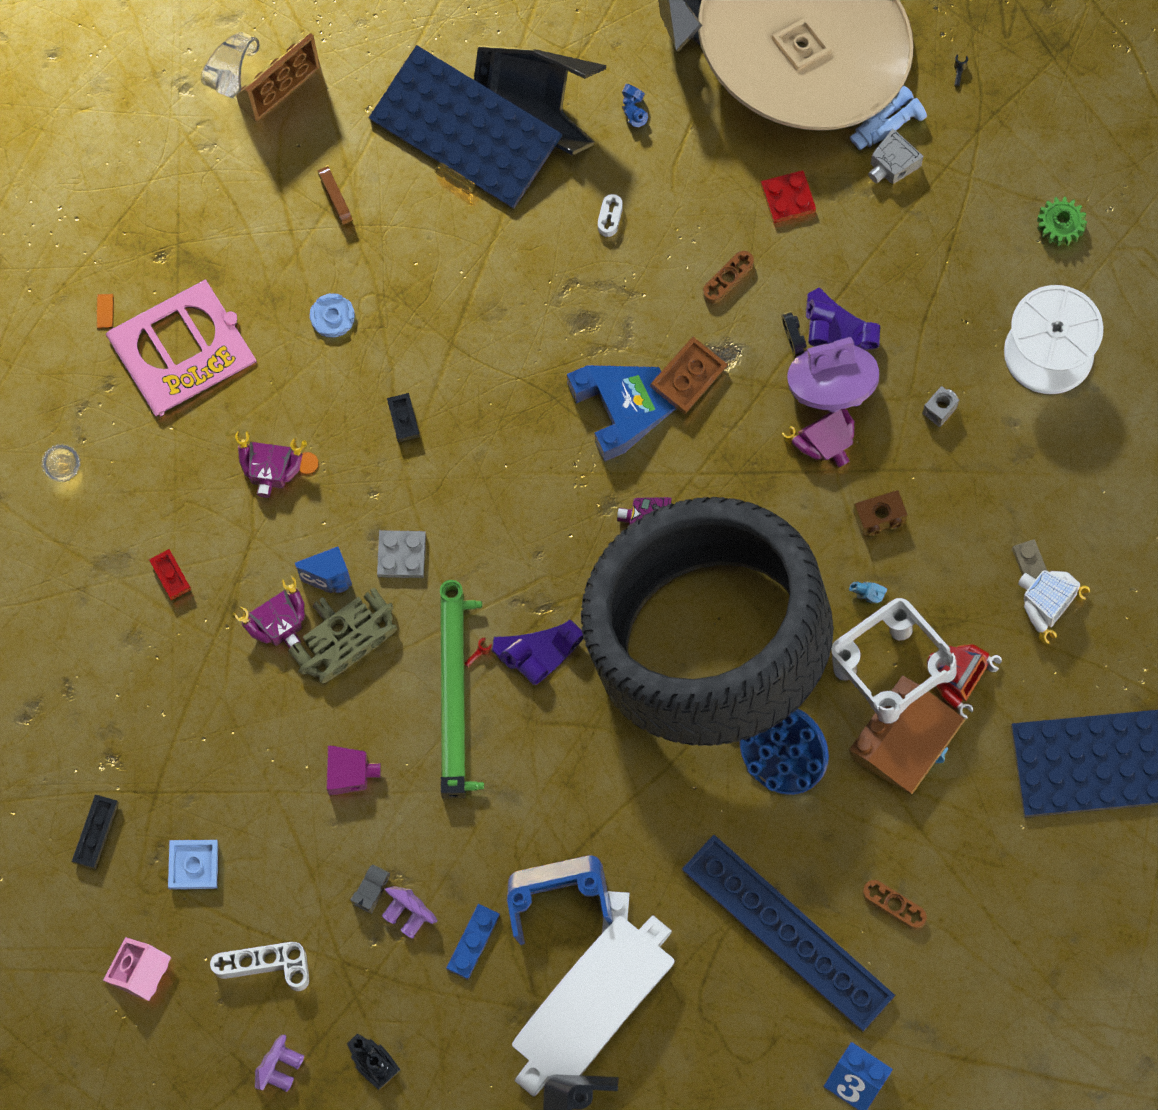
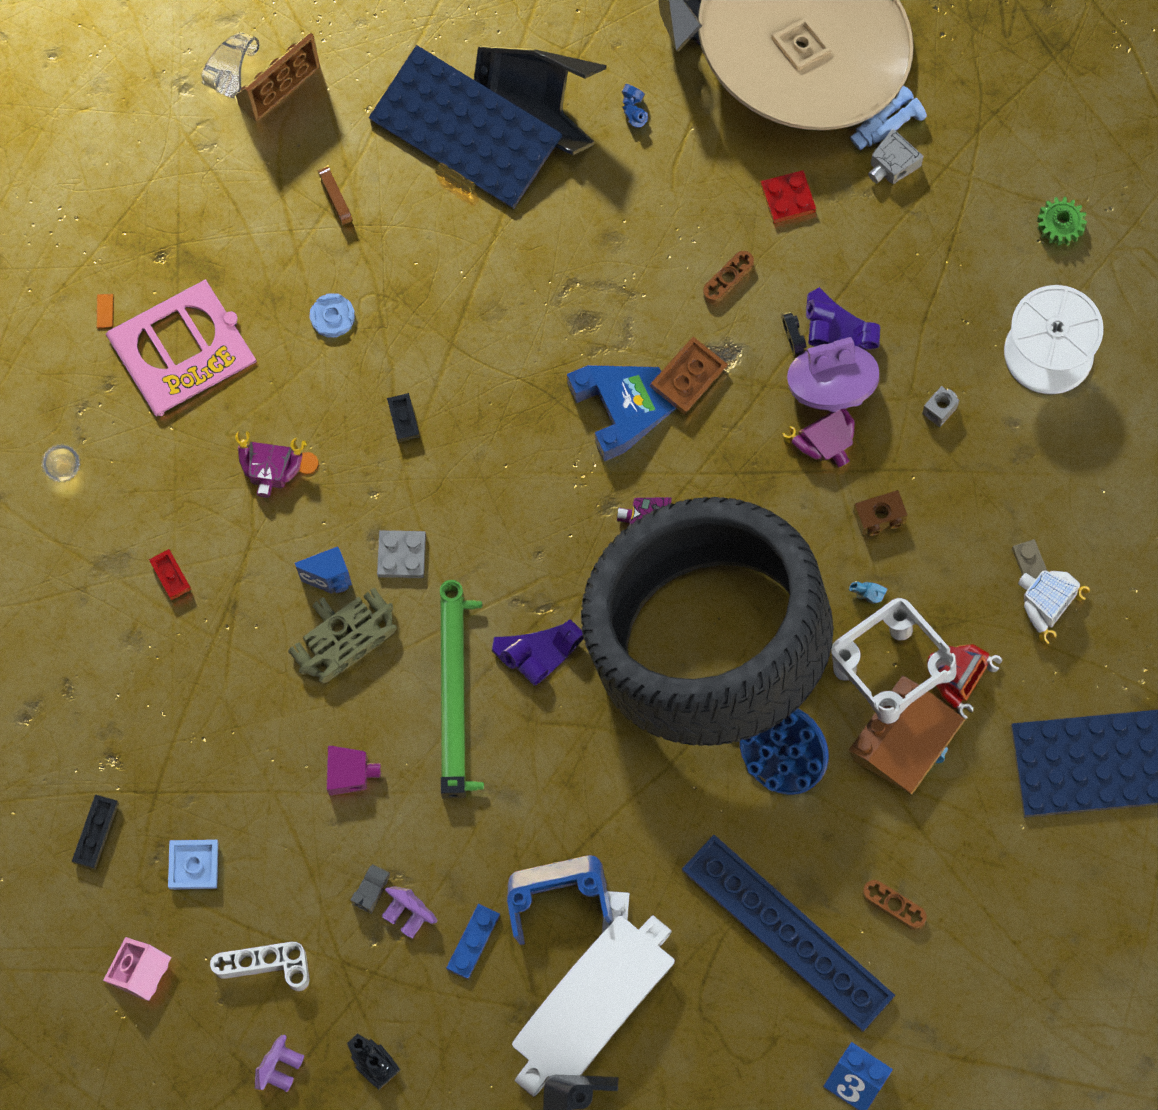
magenta torso [233,575,305,649] -> none
red hand [464,637,492,667] -> none
white beam [598,194,623,237] -> none
black hand [954,54,968,87] -> none

